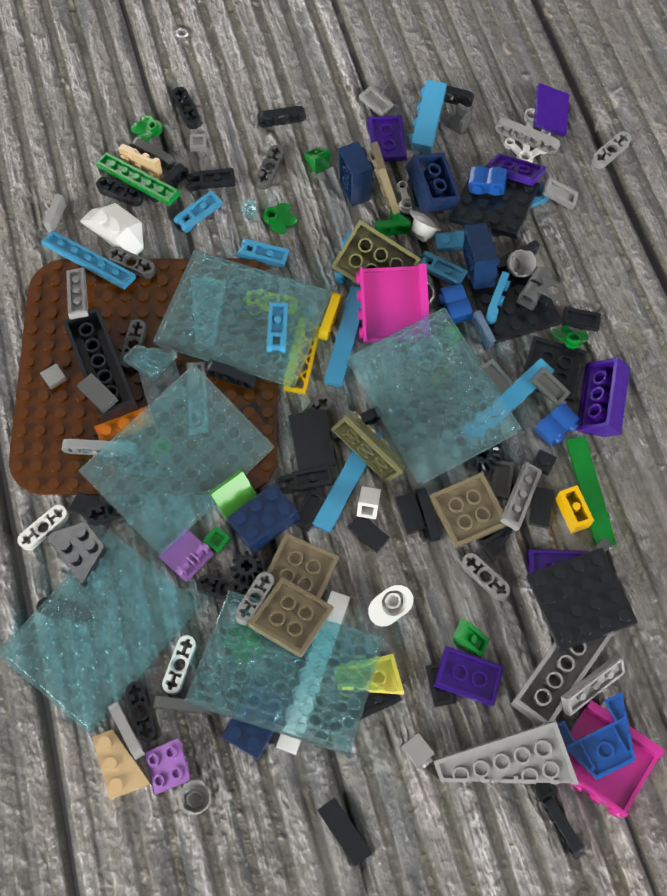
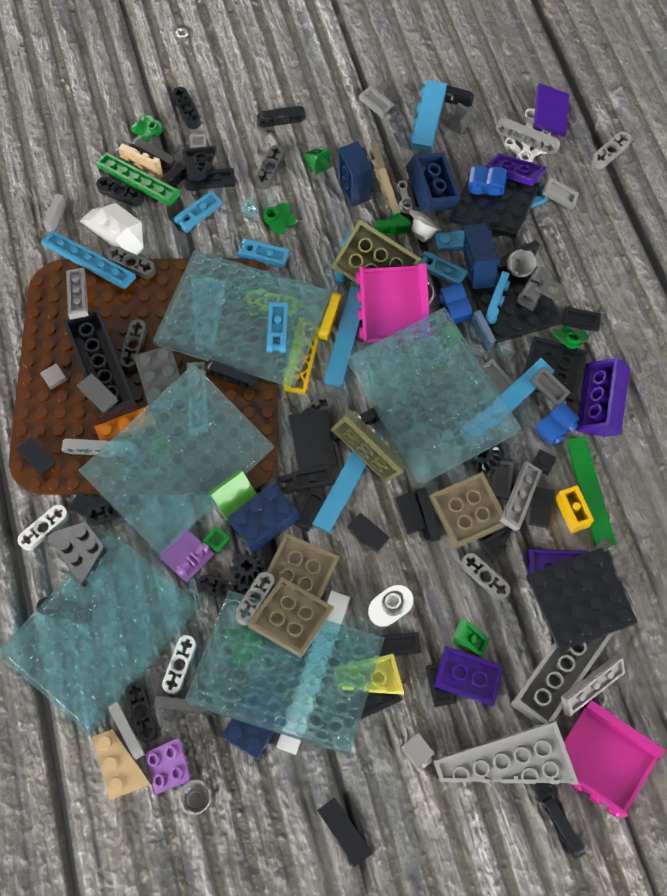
clear light blue wing [123,345,177,381] -> none
white brick [357,486,381,519] -> none
dark purple tile [368,115,407,162] -> none
blue wing [557,692,636,780] -> none
none -> black tile [16,436,57,476]
none -> black wing [182,145,217,181]
none -> black tile [377,632,421,657]

